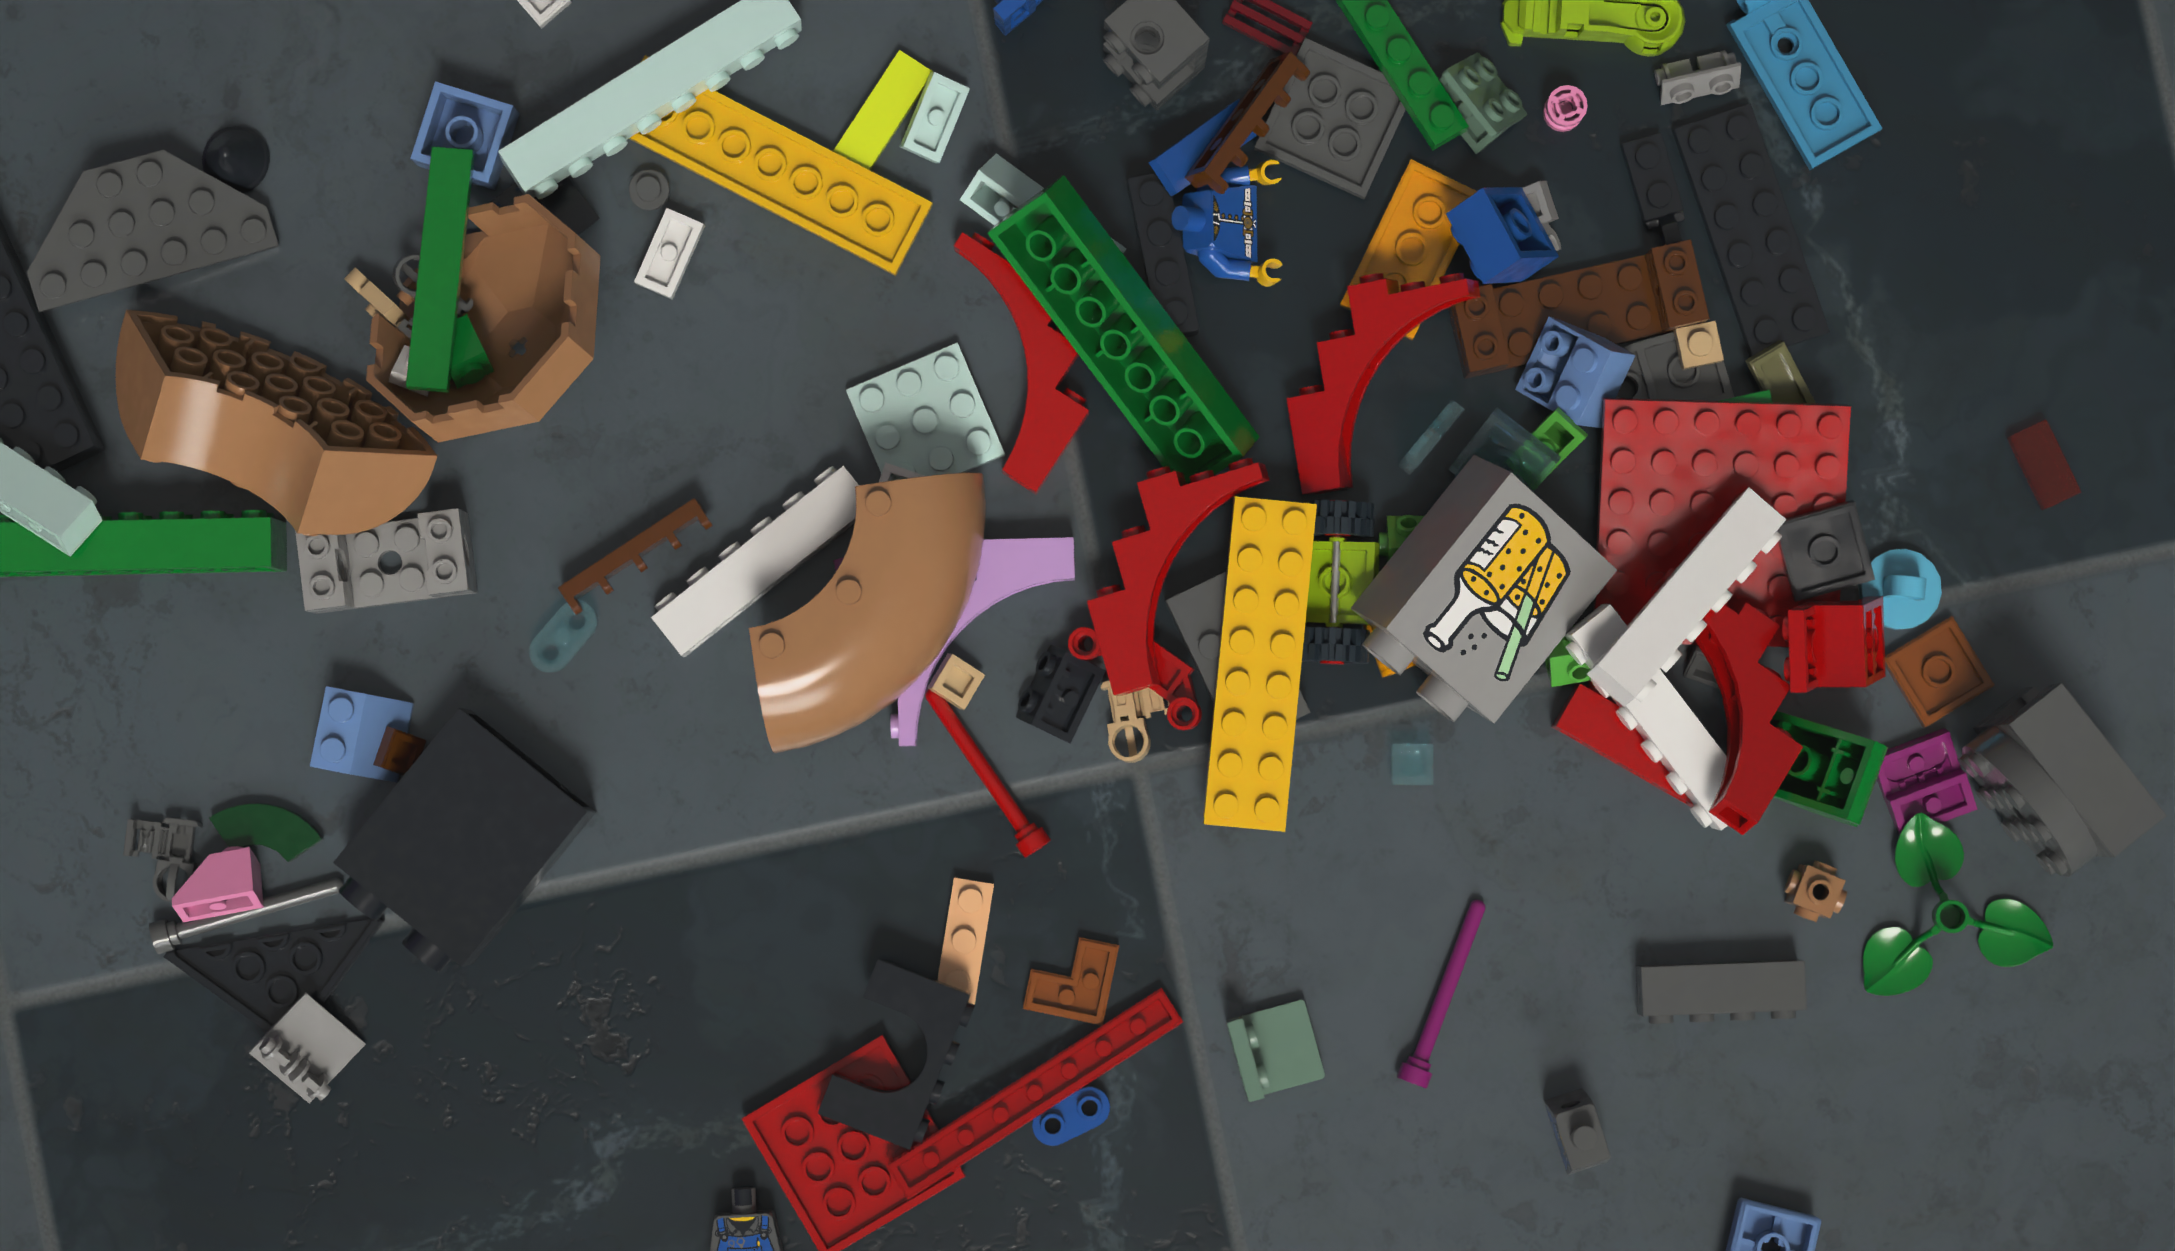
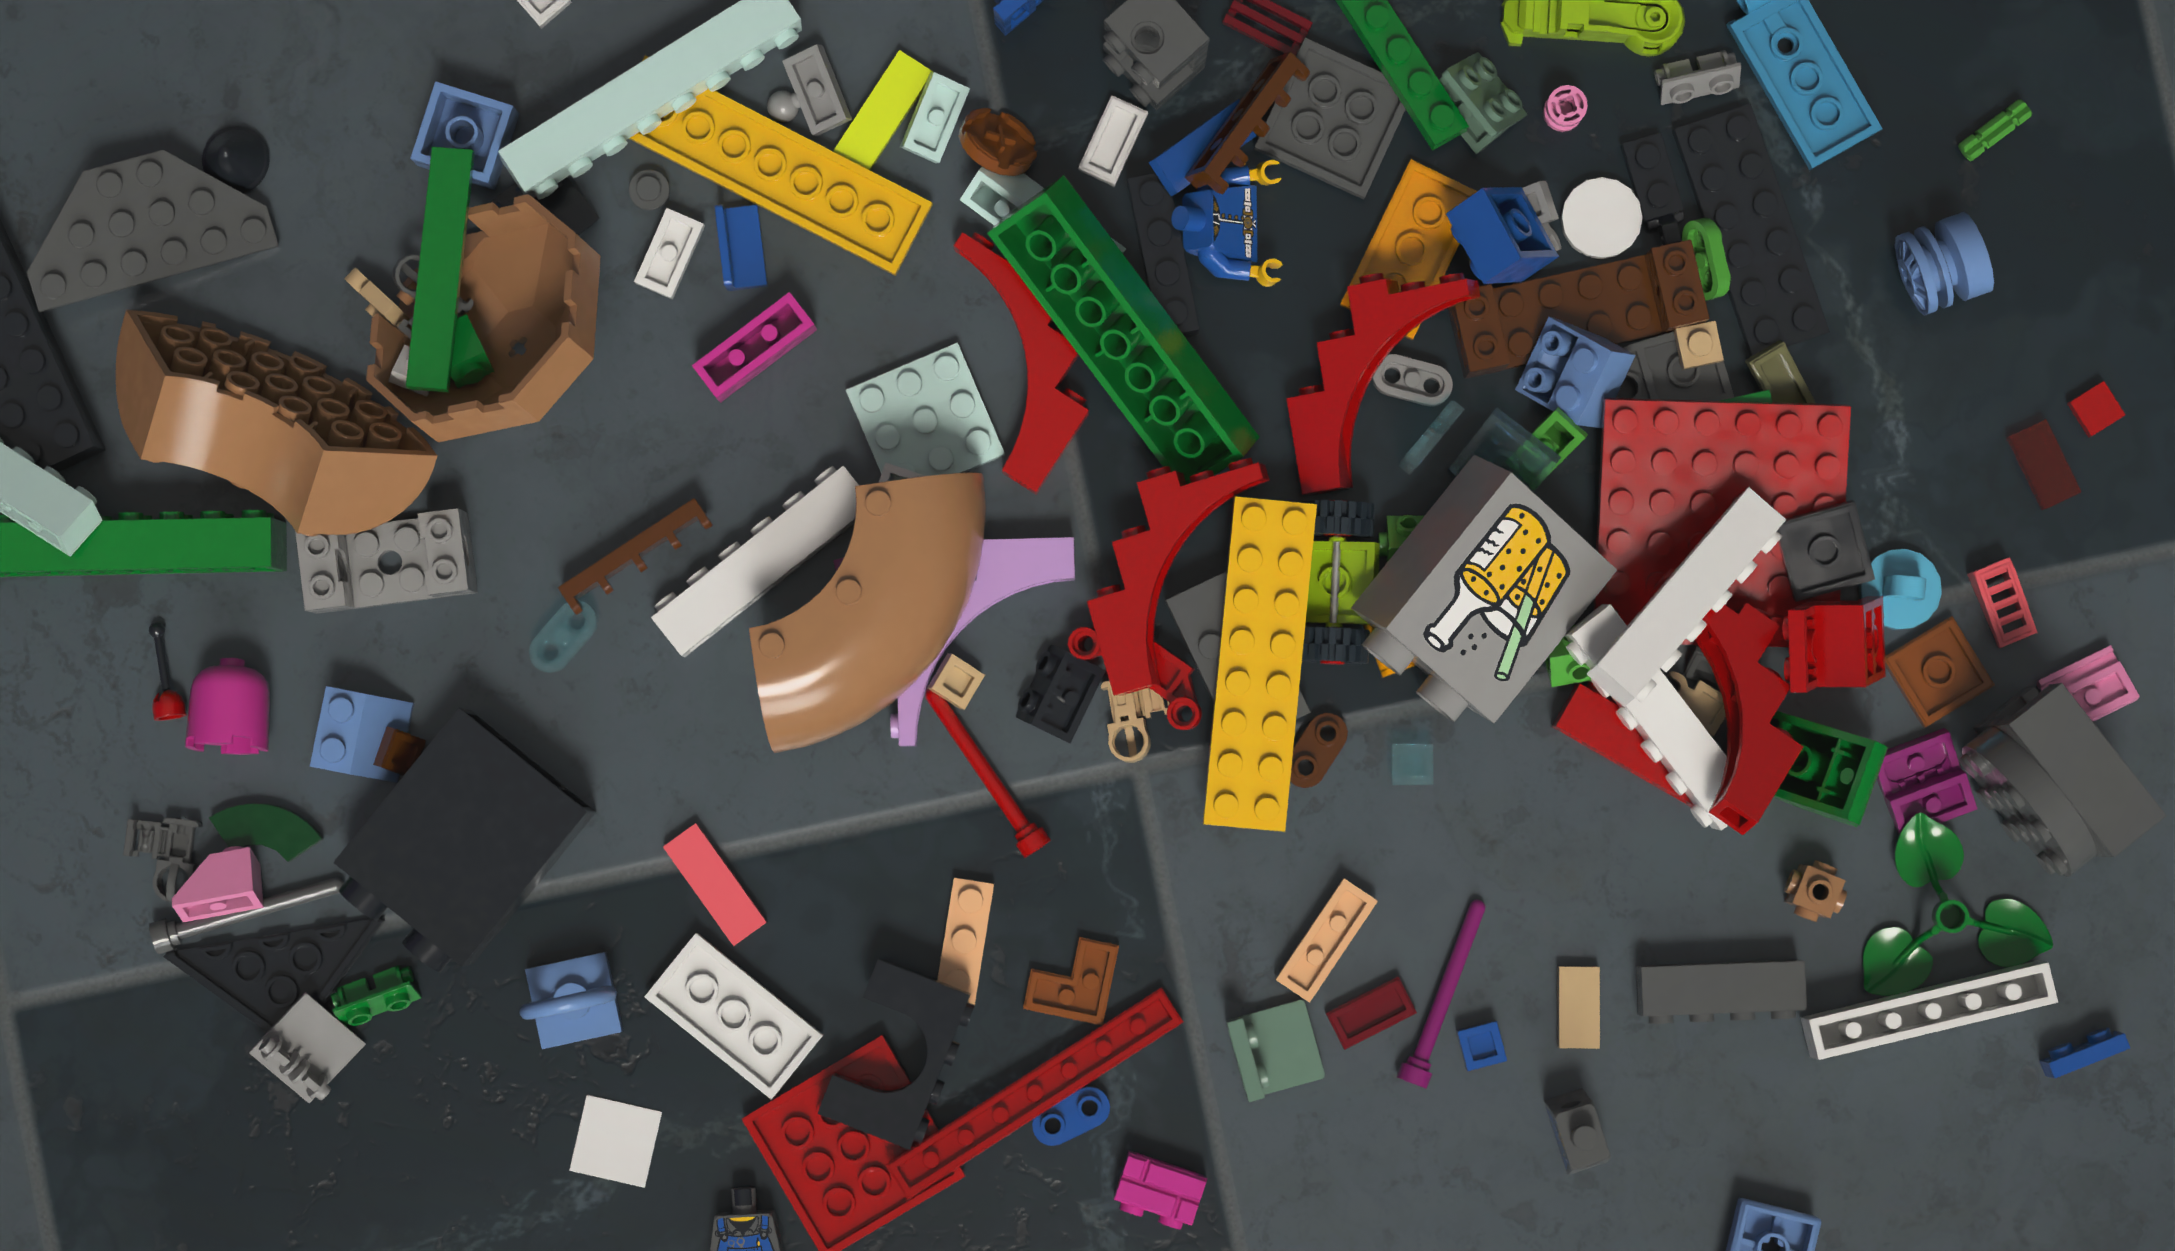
none -> hinge [149,622,187,721]
none -> dark pink cylinder [185,658,270,755]
none -> green hinge [331,965,422,1026]
none -> medium blue tile [519,952,623,1049]
none -> white sticker [569,1095,662,1188]
none -> white plate [644,933,823,1100]
none -> coral tile [663,823,767,946]
none -> dark pink brick [692,292,817,403]
none -> blue panel [715,204,768,291]
none -> light grey plate [767,44,853,136]
none -> dark orange tile [958,108,1037,176]
none -> white tile [1078,95,1148,187]
none -> dark pink brick [1114,1150,1207,1230]
none -> light nougat plate [1275,878,1378,1003]
none -> reddish brown plate [1290,713,1348,788]
none -> dark red tile [1326,976,1417,1050]
none -> light grey plate [1372,354,1453,407]
none -> blue plate [1456,1021,1507,1071]
none -> tan tile [1557,966,1600,1049]
none -> white tile [1560,177,1643,259]
none -> tan plate [1667,671,1726,736]
none -> bright green plate [1682,217,1731,300]
none -> white brick [1800,961,2058,1060]
none -> medium blue wheel [1895,212,1994,316]
none -> bright green axle [1958,99,2032,161]
none -> coral slope [1967,557,2038,648]
none -> bright pink plate [2036,645,2140,722]
none -> blue plate [2039,1027,2130,1078]
none -> red tile [2067,381,2126,438]

